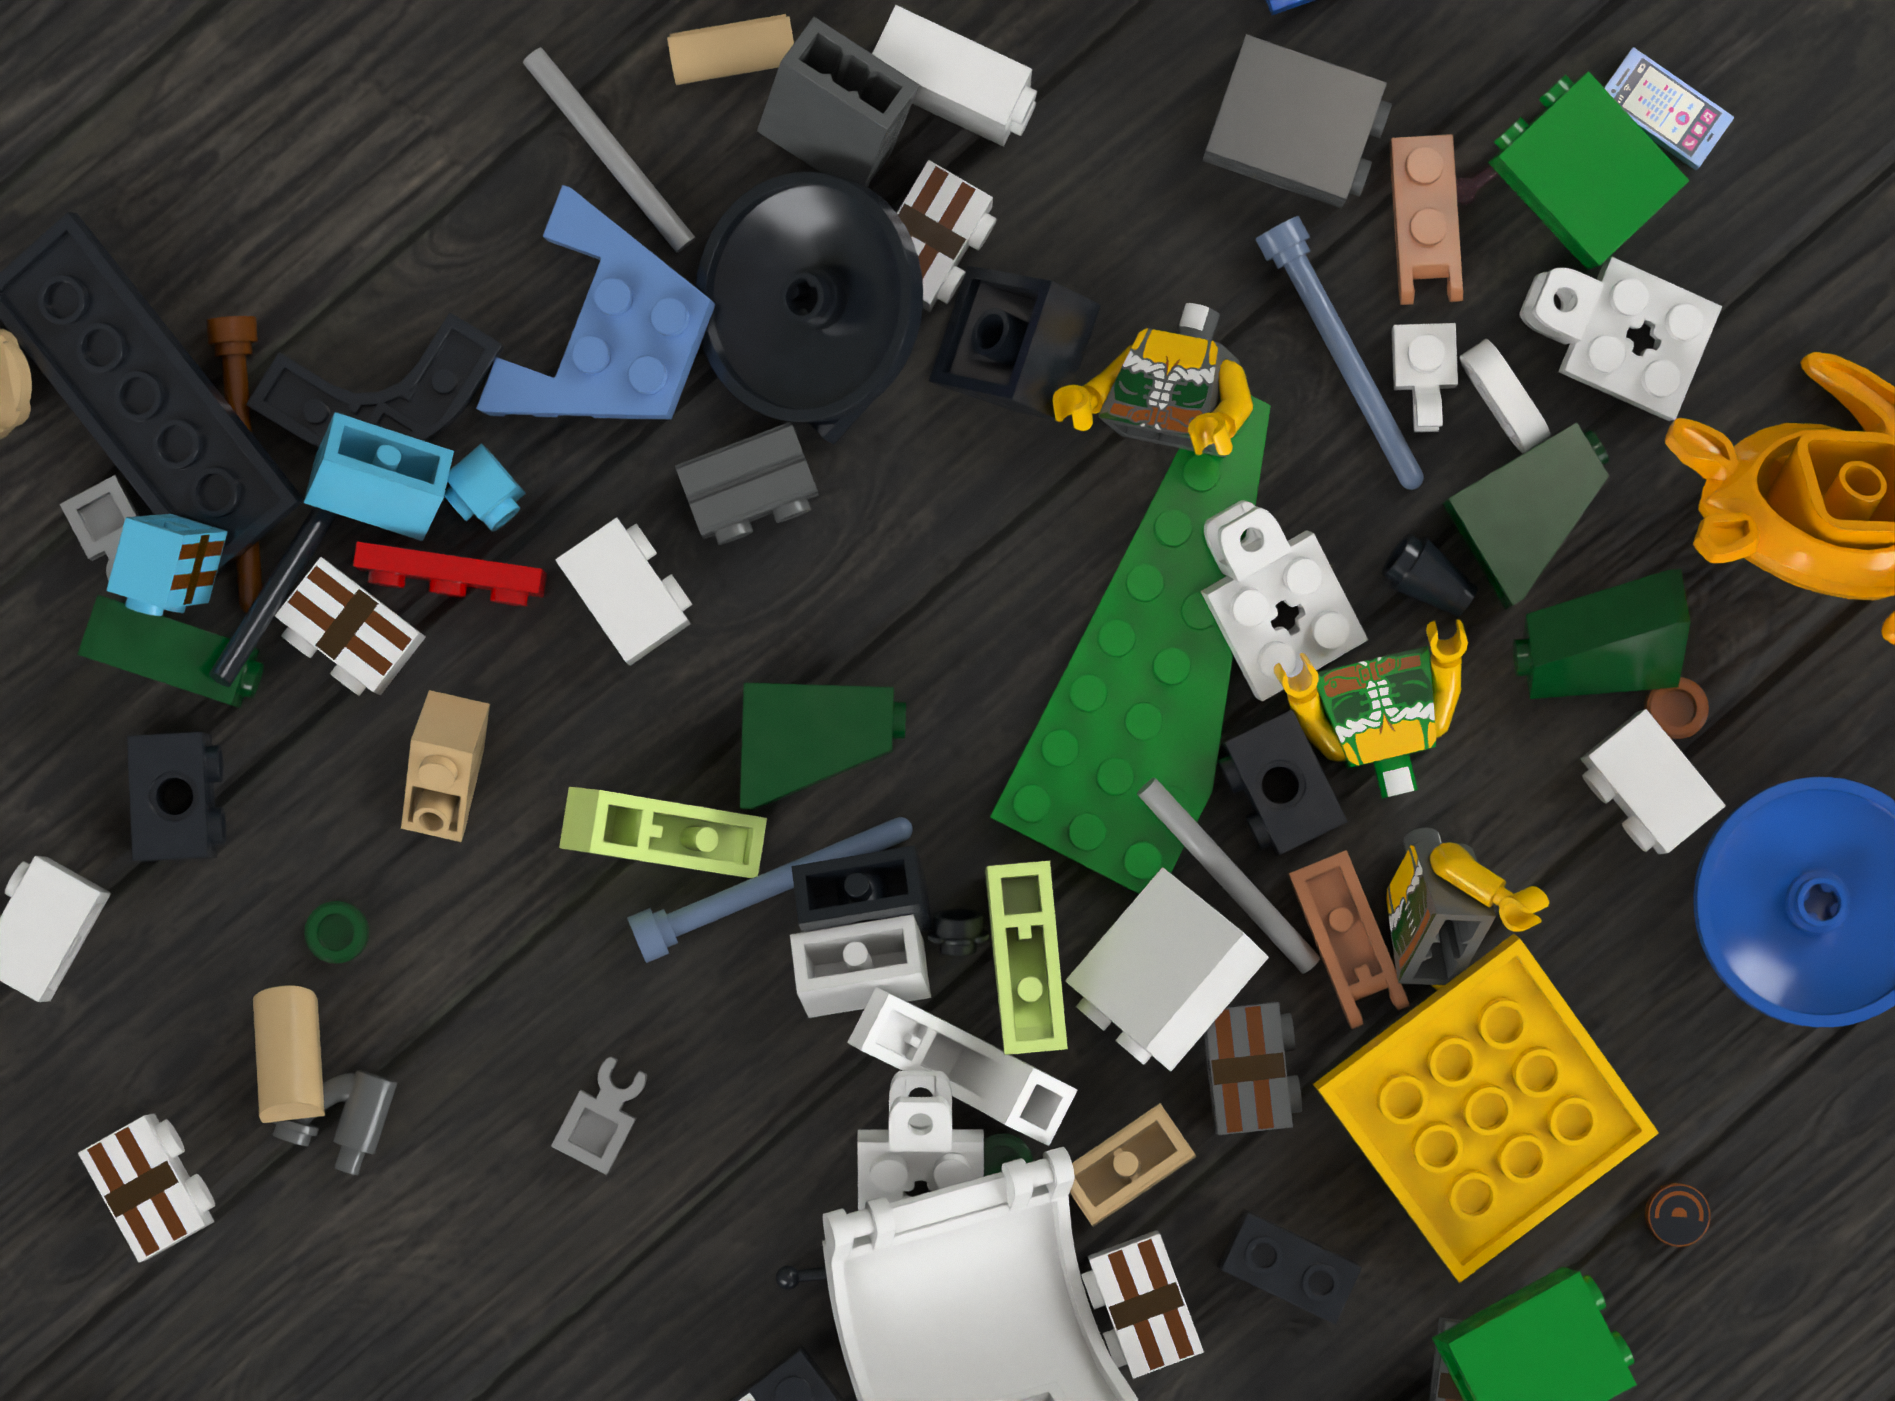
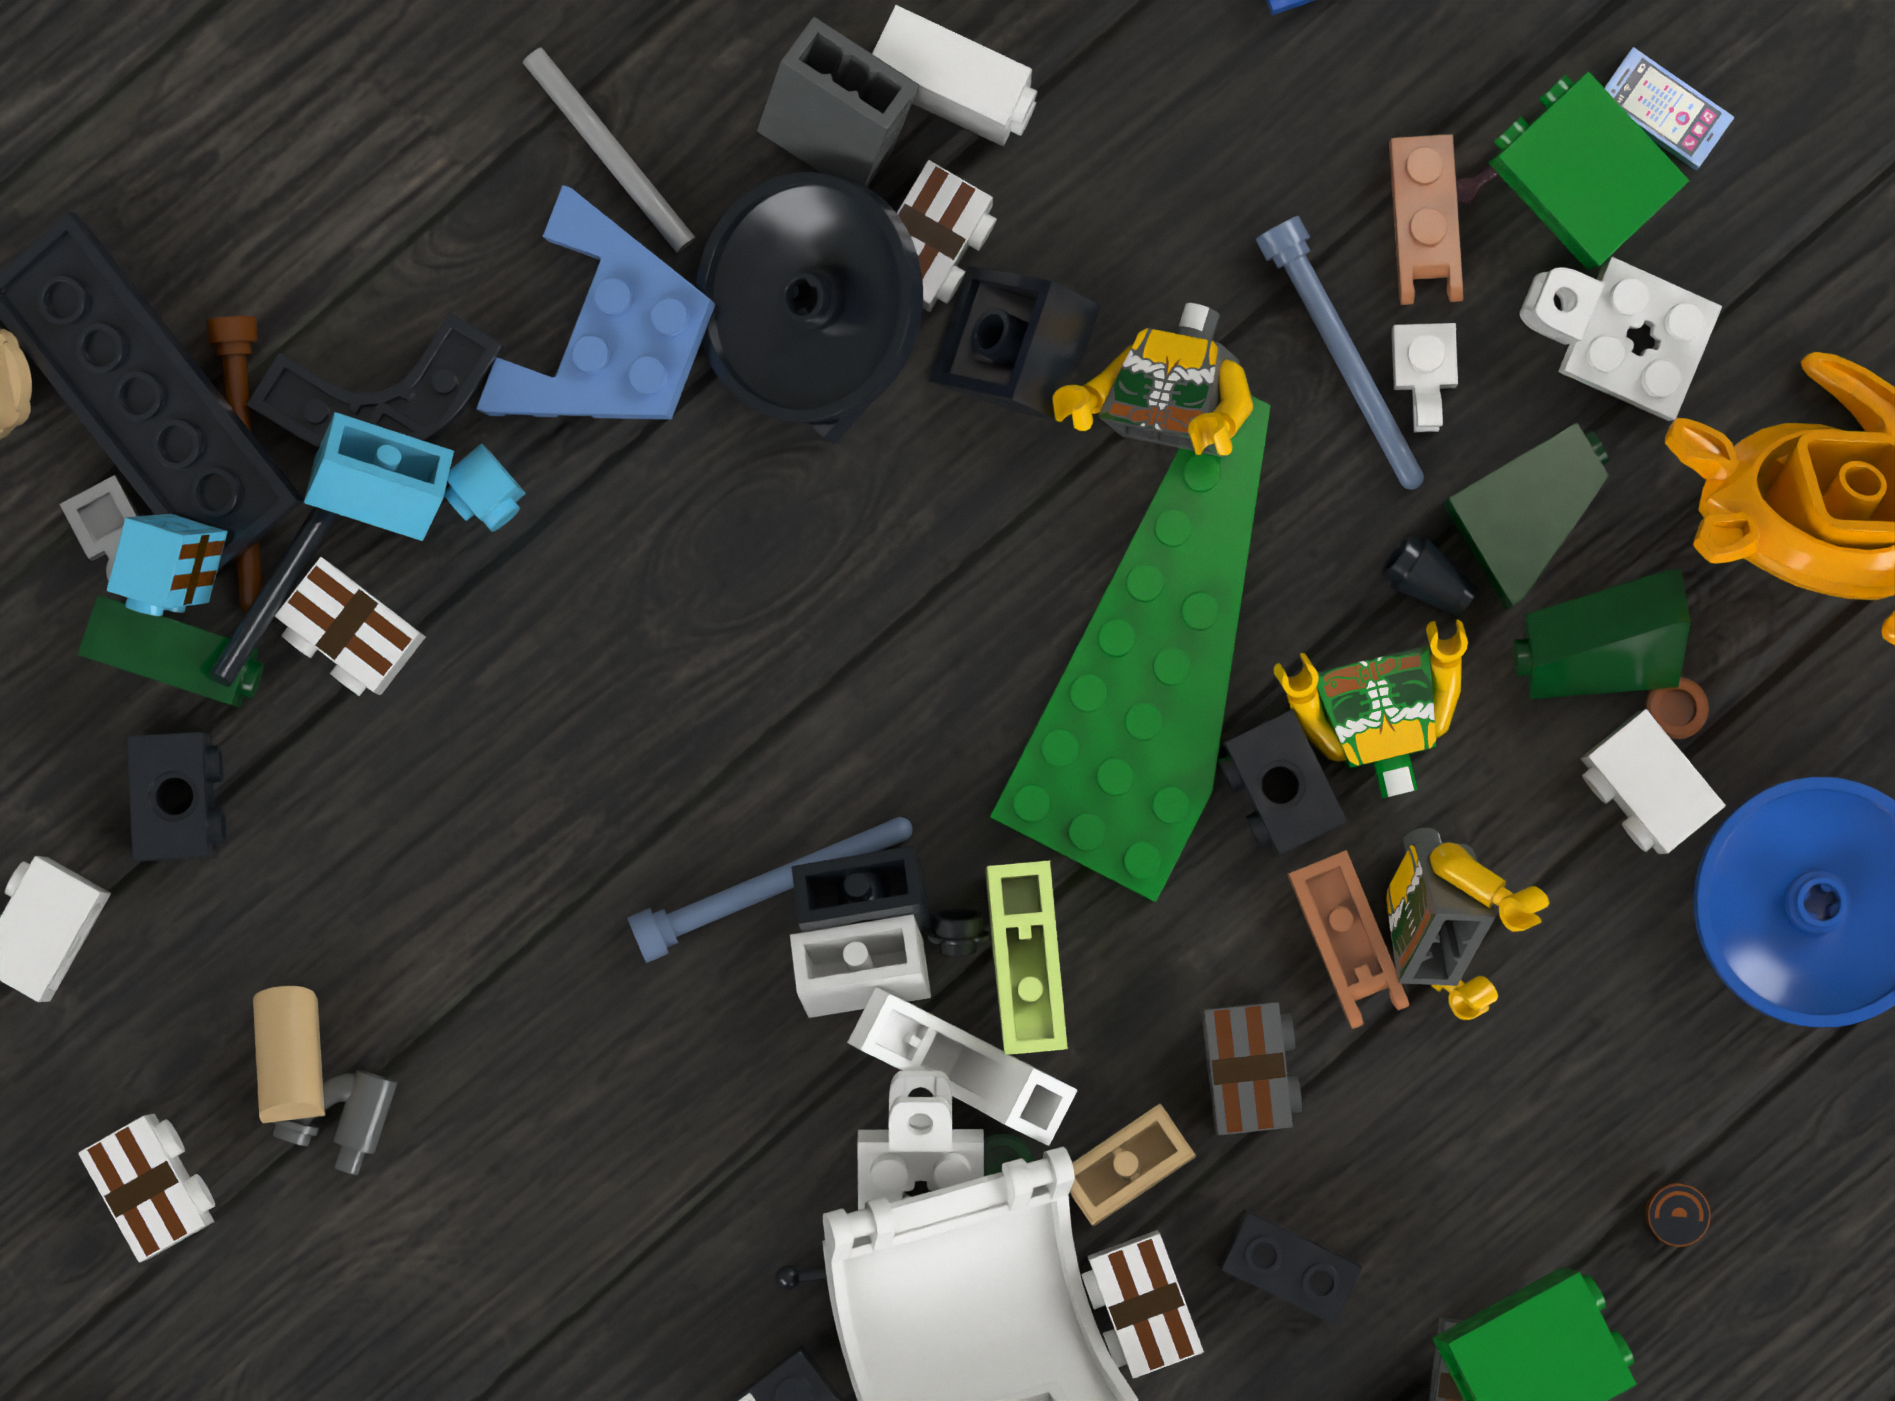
dark green tile [305,901,369,963] -> none
red plate [353,542,547,606] -> none
tan slope [401,690,490,842] -> none
light grey plate [551,1056,647,1175] -> none
white brick [555,517,693,666] -> none
yellowish green slope [559,787,767,878] -> none
tan brick [667,14,794,85] -> none
dark grey brick [675,422,819,545] -> none
dark green slope [740,683,906,810] -> none
white brick [1065,867,1269,1071] -> none
light grey bar [1137,777,1320,974] -> none
white plate [1201,500,1368,702] -> none
dark grey brick [1202,34,1392,209] -> none
yellow plate [1313,934,1659,1283] -> none
white beam [1460,339,1551,453] -> none

